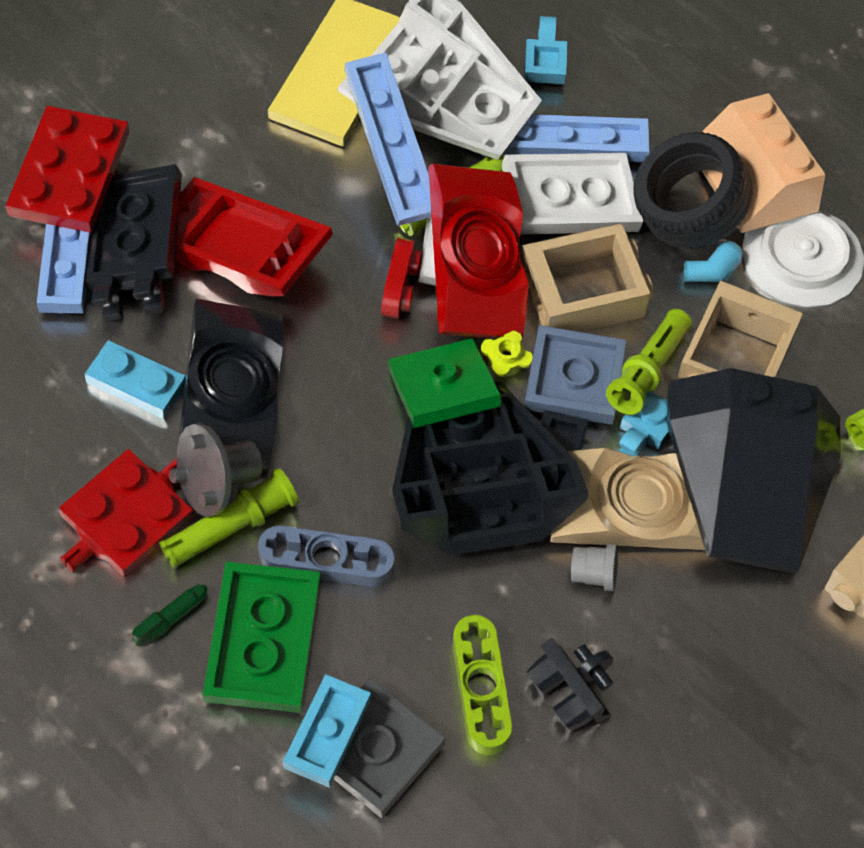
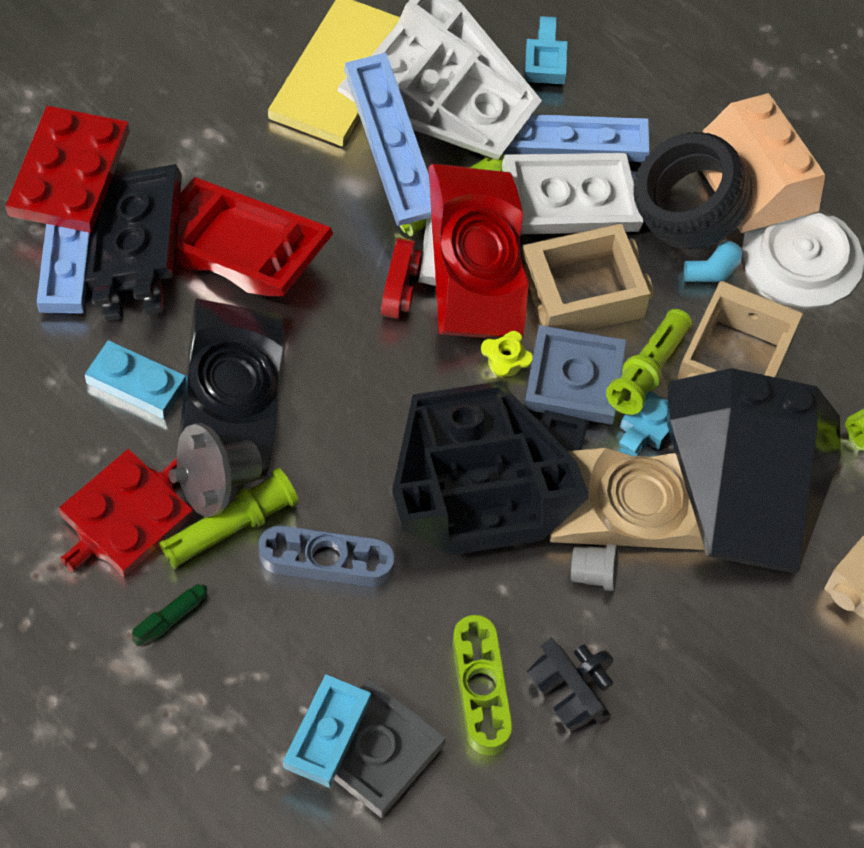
green plate [202,561,320,713] -> none
green plate [388,338,501,428] -> none

